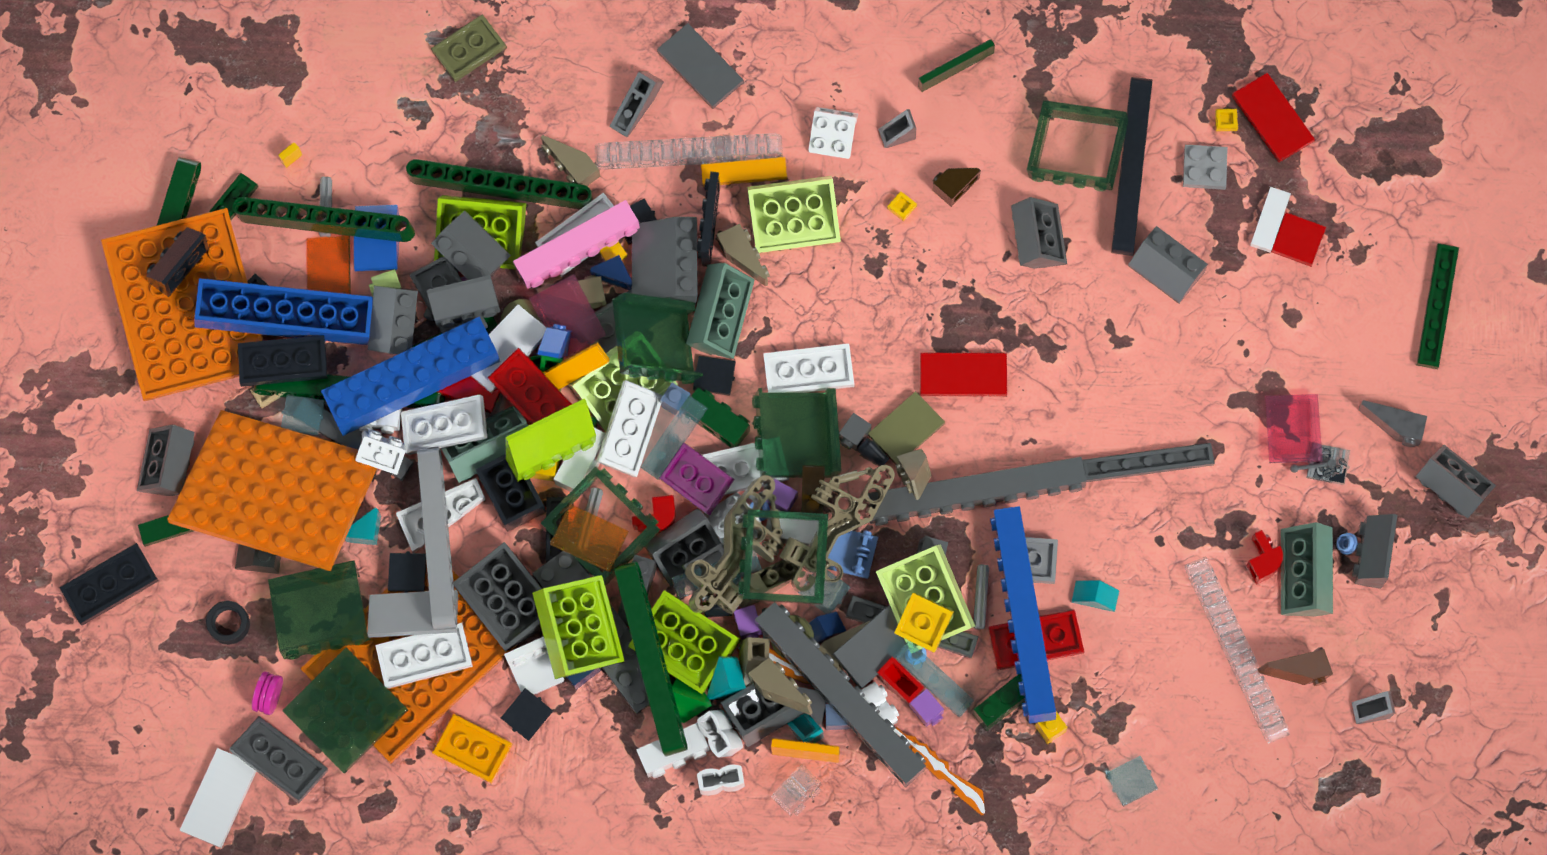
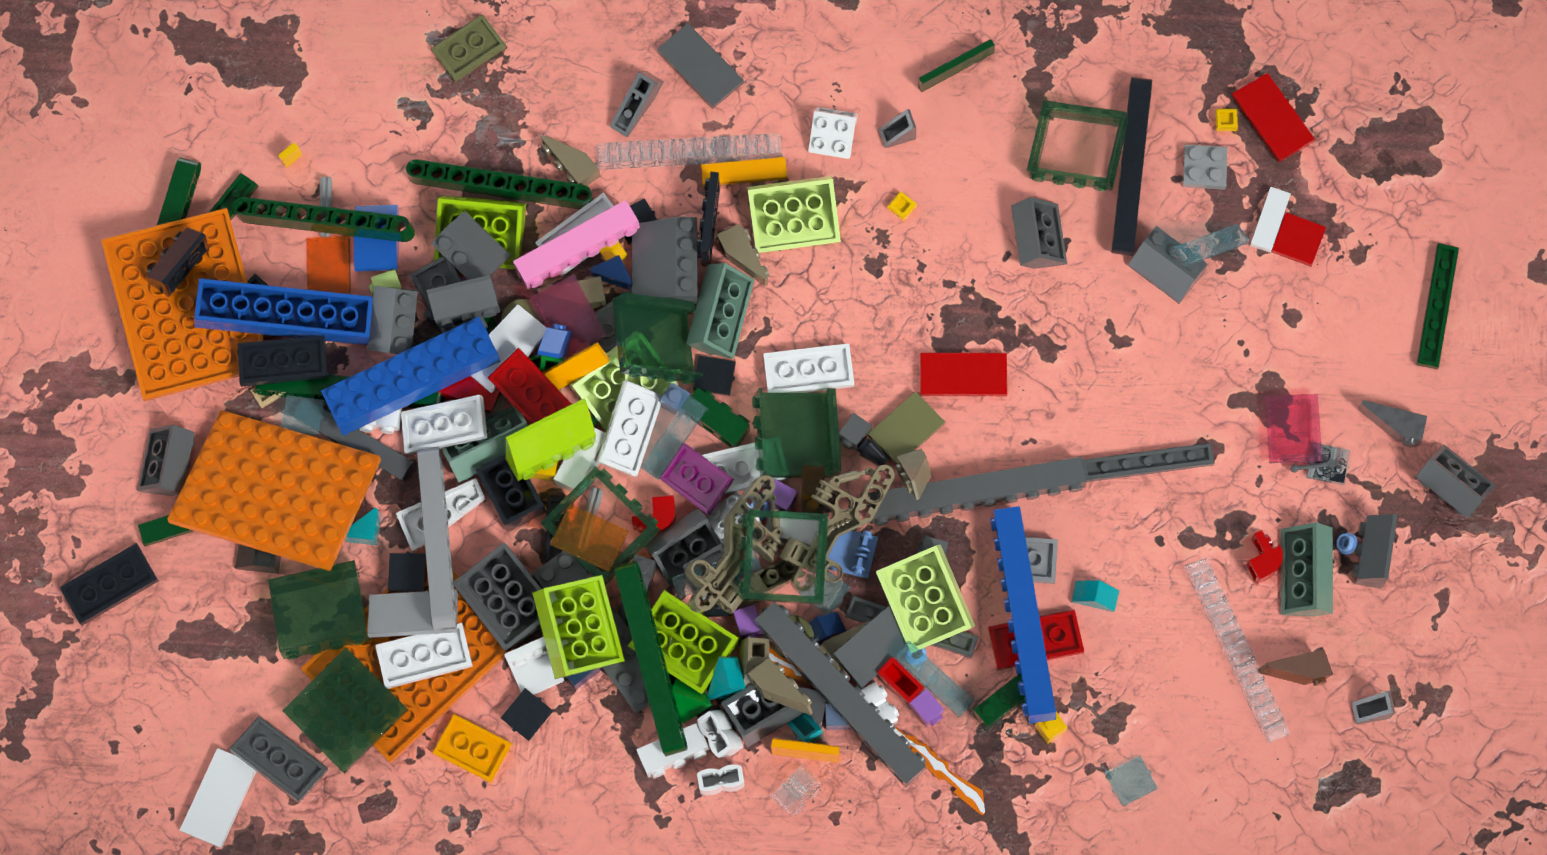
black tyre [206,601,250,645] -> none
dark pink head [252,671,283,715] -> none
white bracket [355,429,406,475] -> none
yellow plate [894,593,954,653] -> none
dark brown slope [932,168,981,207] -> none
light grey axle [973,564,989,629] -> none
none -> clear light blue tile [1171,224,1250,267]

